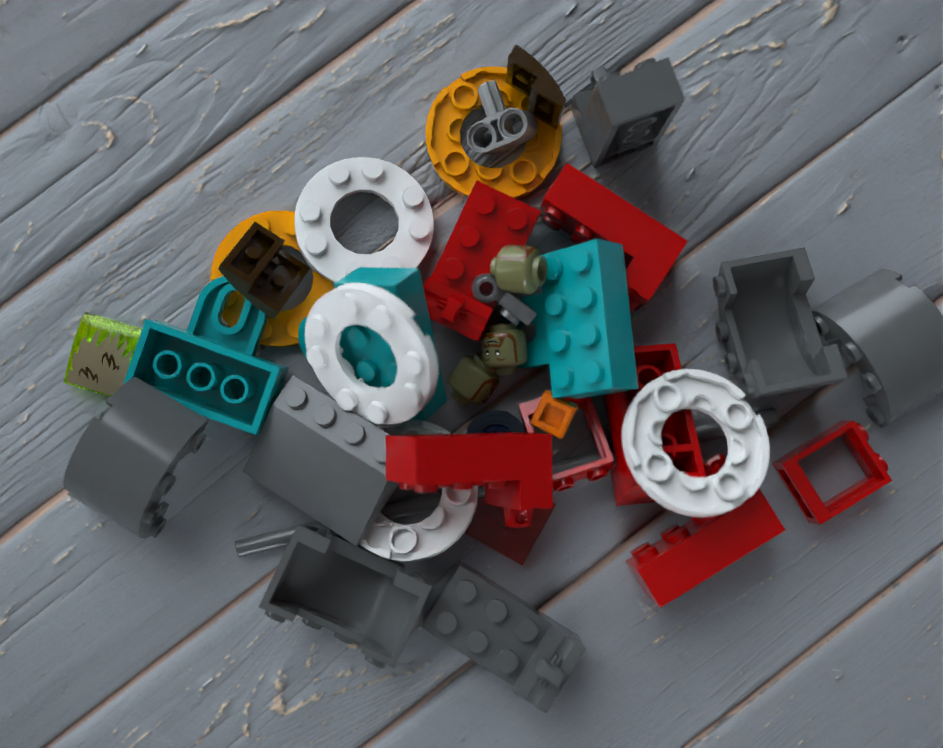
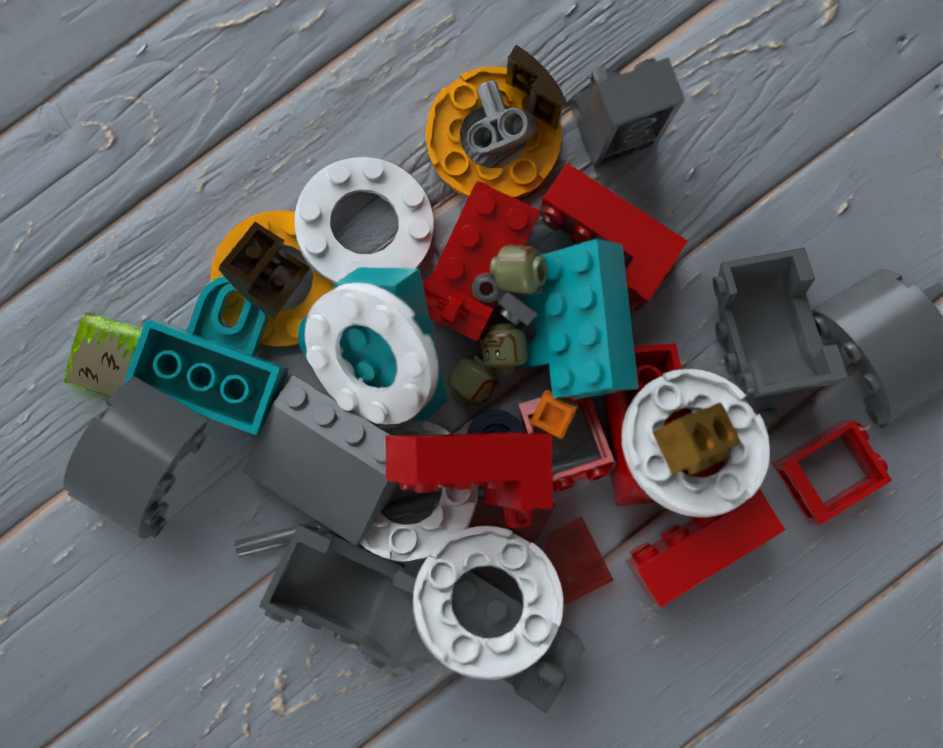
none -> white plate [413,526,563,679]
none -> clear red plate [543,516,614,606]
none -> pearl gold brick [652,402,742,475]

